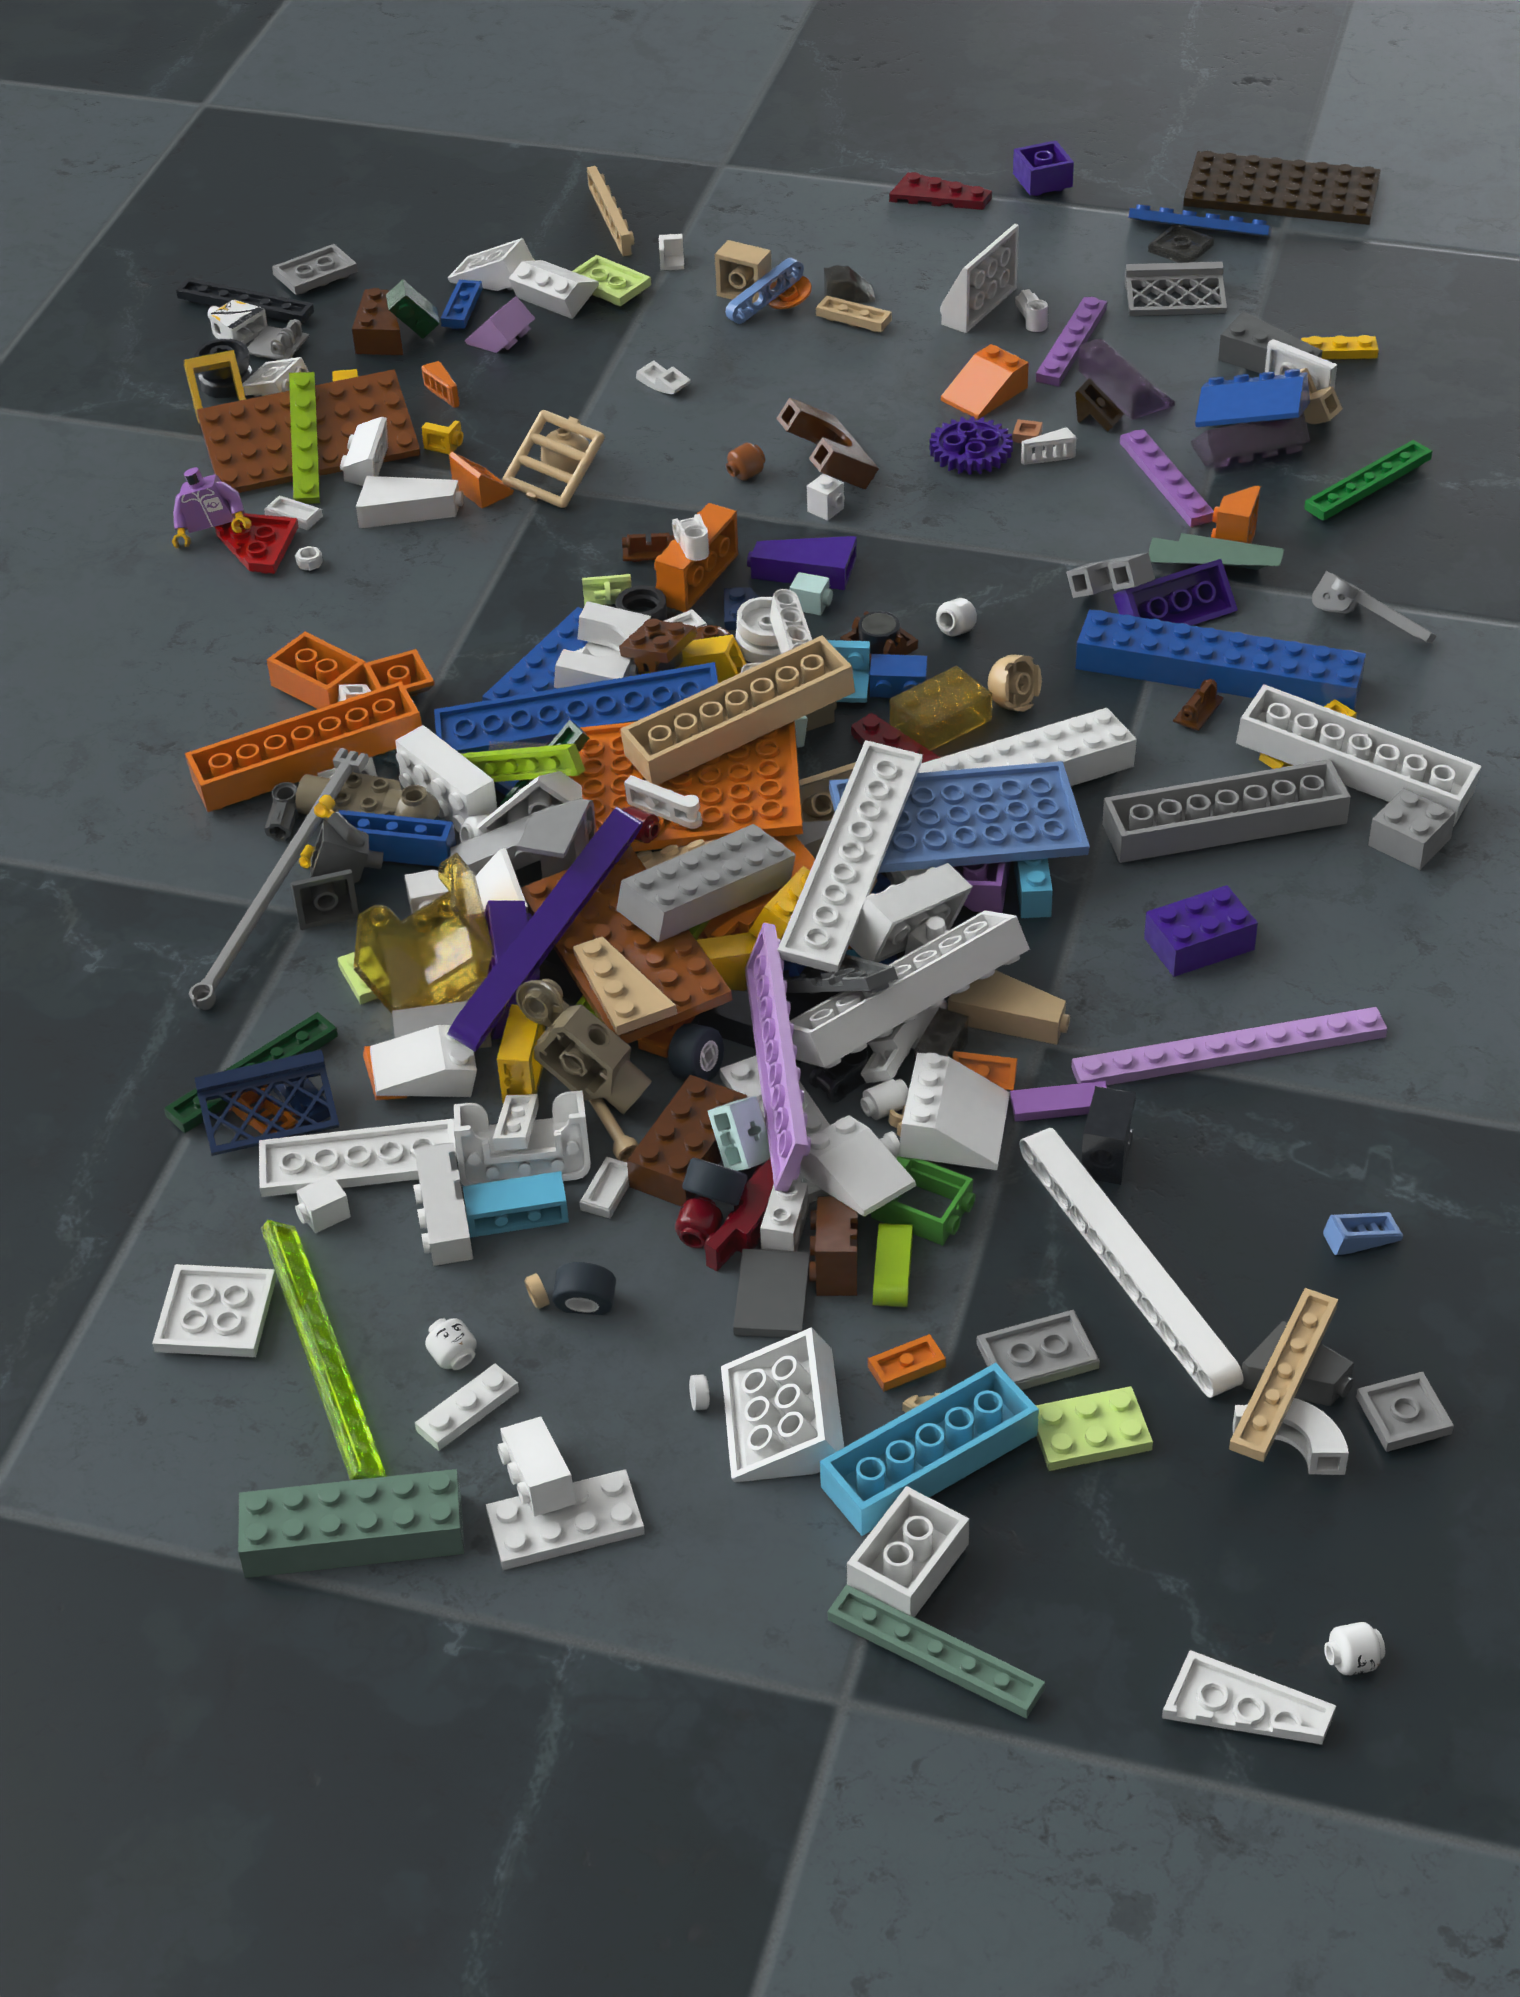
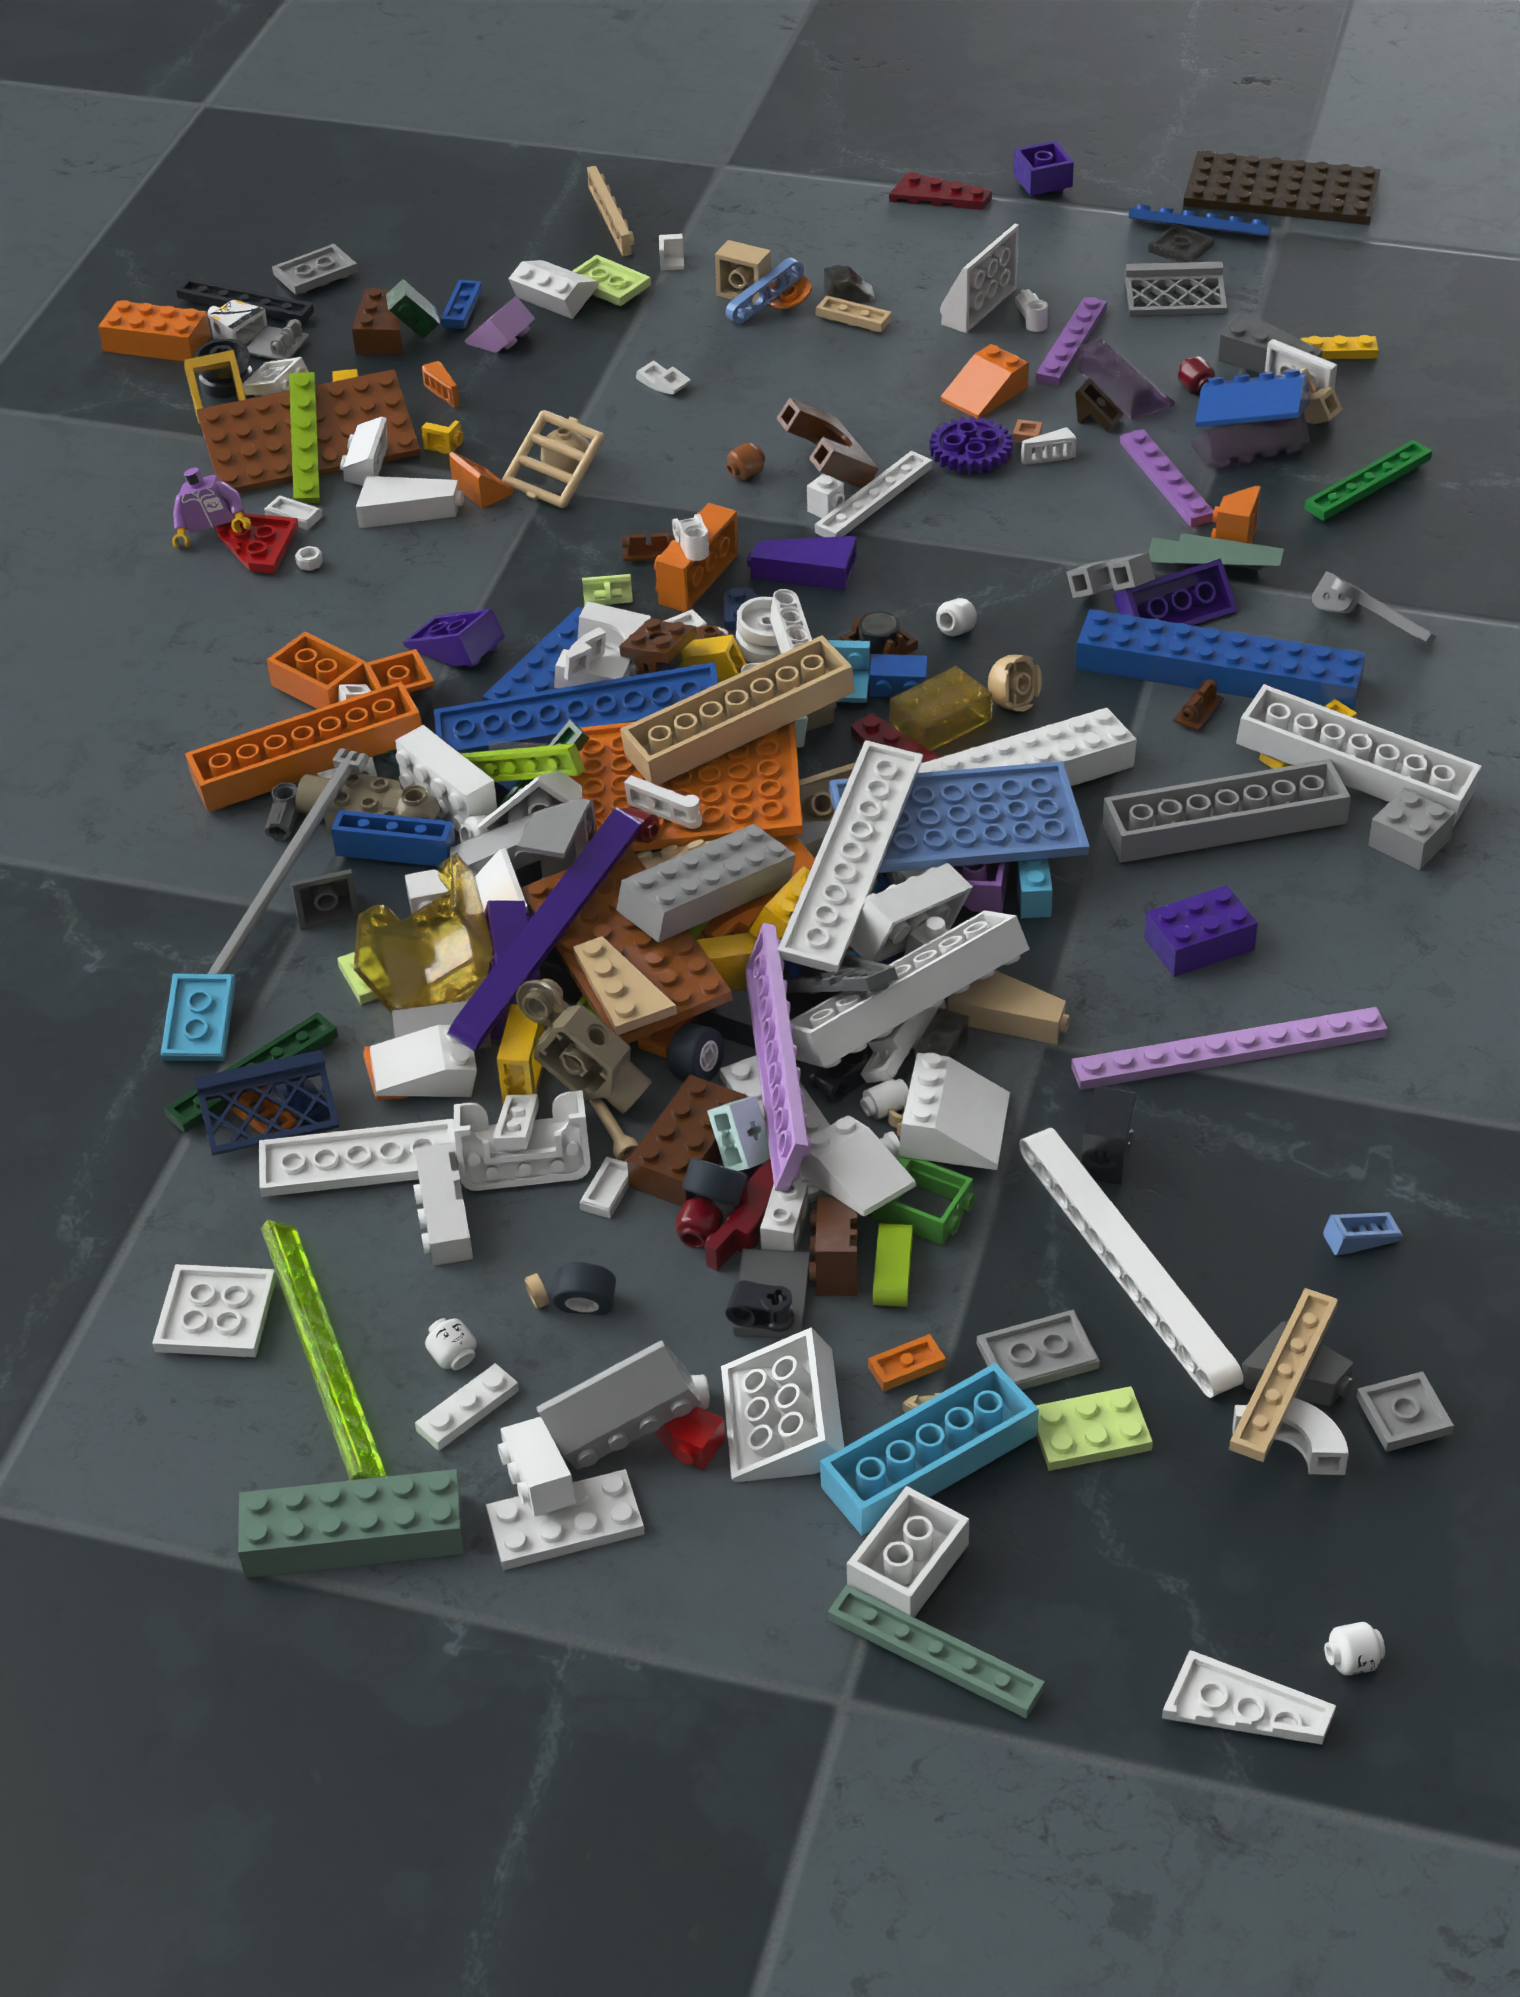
white brick [295,1175,351,1233] -> none
dark grey torso [299,794,383,883] -> none
white slope [448,238,535,291] -> none
medium azure brick [462,1171,569,1238] -> none
black tyre [616,585,667,621] -> none
light aqua brick [790,572,833,615] -> none
orange plate [953,1051,1018,1090] -> none
medium lavender tile [1010,1081,1107,1122] -> none
none -> orange brick [98,300,211,362]
none -> medium azure tile [160,974,236,1061]
none -> dark purple slope [403,608,505,668]
none -> light grey slope [536,1340,702,1470]
none -> white slope [564,627,606,680]
none -> red slope [655,1406,726,1470]
none -> black piece [725,1280,795,1332]
none -> white plate [815,451,932,537]
none -> dark red head [1178,356,1215,394]

